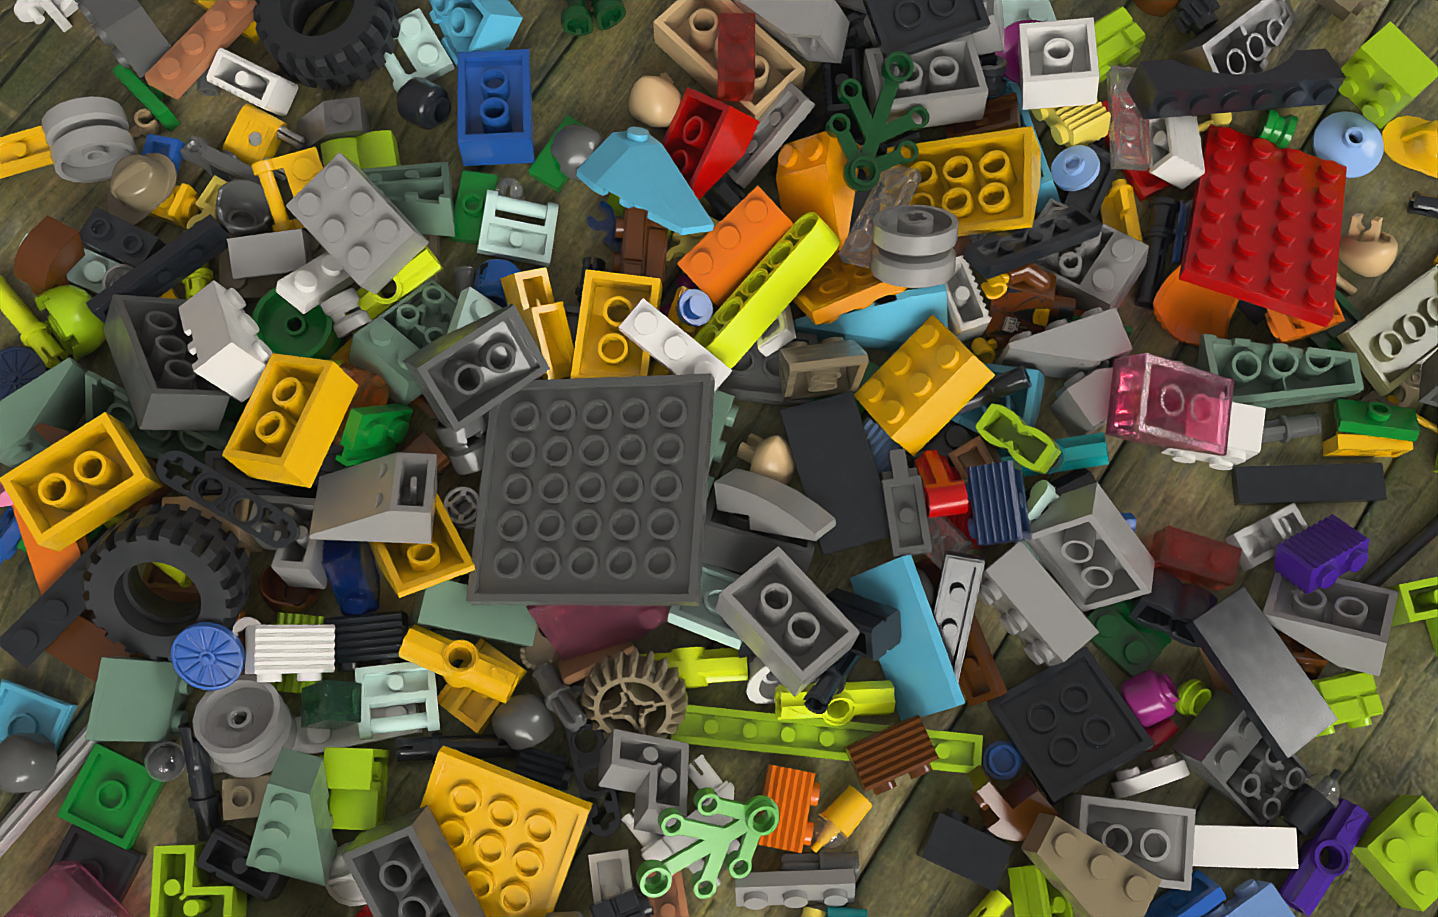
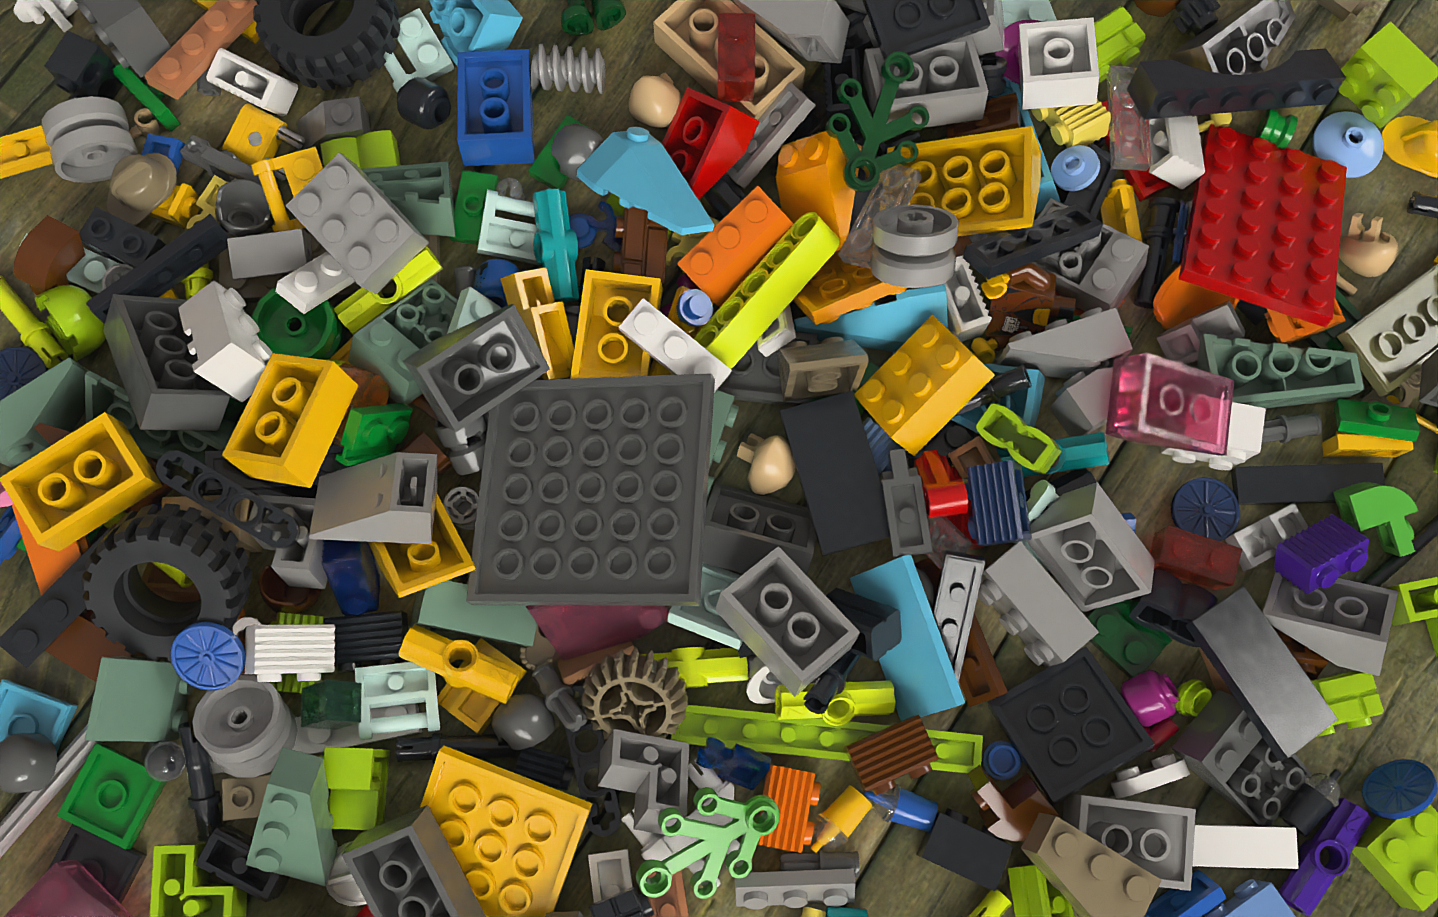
light grey wheel [320,288,372,338] -> none
light grey slope [714,468,836,541] -> none
none -> black brick [44,30,123,100]
none -> light grey piece [531,44,606,94]
none -> teal piece [532,189,579,304]
none -> blue plate [569,213,597,249]
none -> clear blue plate [696,737,771,791]
none -> blue piece [863,784,938,832]
none -> light grey slope [1157,300,1245,365]
none -> dark blue wheel [1171,477,1240,544]
none -> bright green brick [1333,482,1418,557]
none -> blue wheel [1362,759,1438,819]

